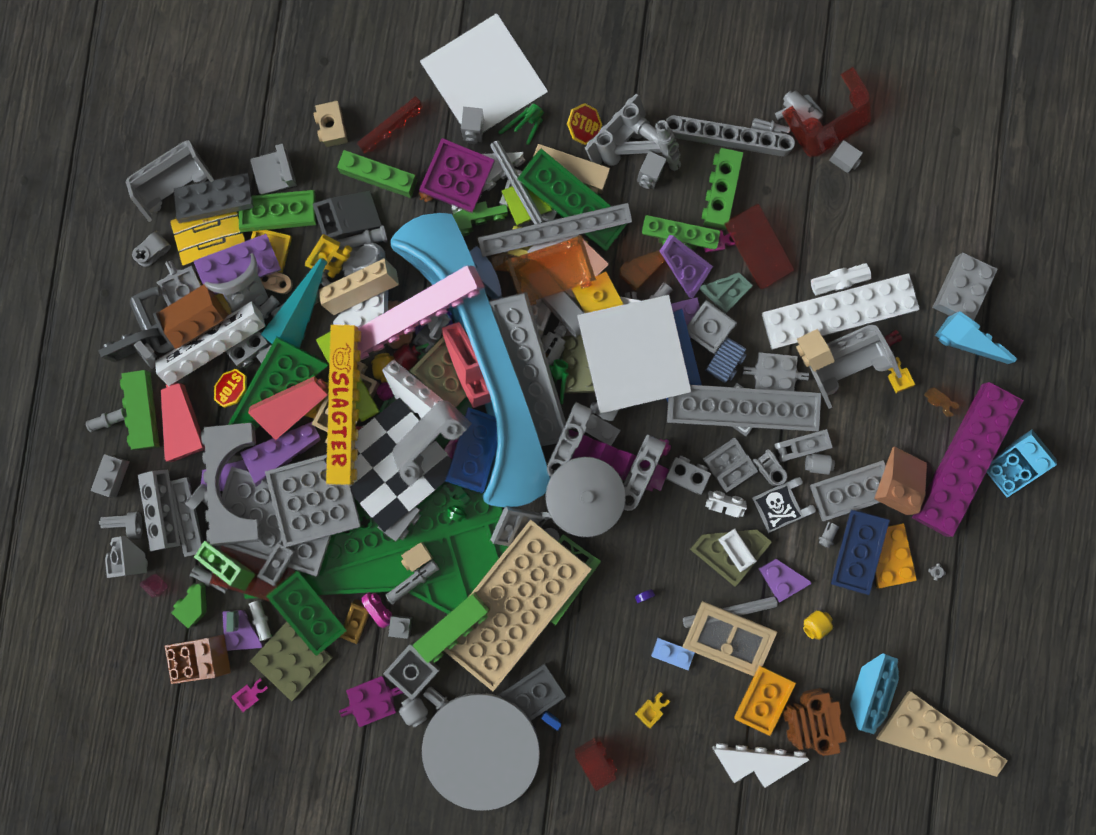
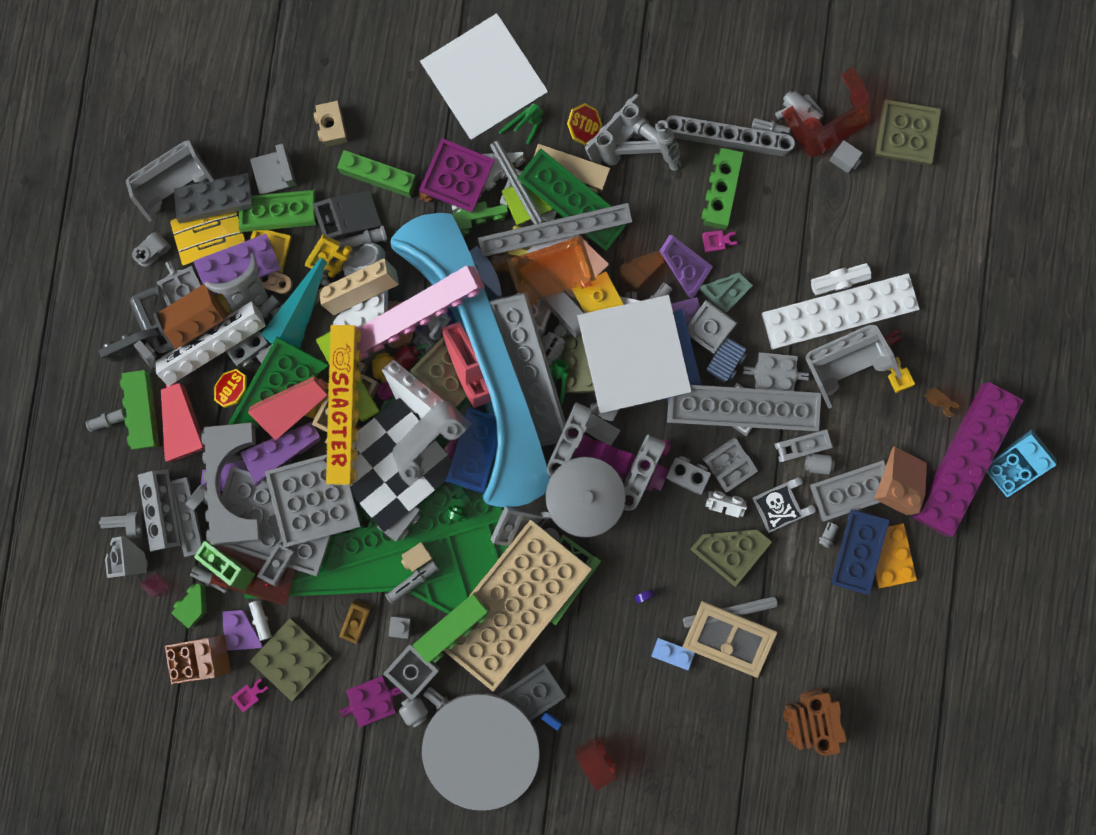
light grey brick [91,454,130,498] -> none
sand green tile [226,611,239,632] -> none
green plate [266,571,347,656] -> none
clear red plate [357,96,422,154] -> none
dark pink plate [362,592,392,628] -> none
light grey brick [461,106,484,144] -> none
yellow plate [635,692,670,728] -> none
light grey brick [637,151,666,189] -> none
bright green bracket [642,215,720,250] -> none
white slope [712,743,809,788] -> none
white tile [718,529,757,572] -> none
clear red plate [724,204,794,289] -> none
light orange plate [734,665,796,736] -> none
light grey piece [752,449,787,486] -> none
medium lavender wing [758,559,811,602] -> none
tan brick [796,329,835,372] -> none
yellow head [803,610,833,640] -> none
medium azure wedge [850,653,899,734] -> none
tan wing [876,691,1008,777] -> none
light grey piece [928,564,946,581] -> none
light grey brick [932,253,997,321] -> none
medium azure wedge [935,311,1017,364] -> none
none -> olive plate [874,99,941,166]

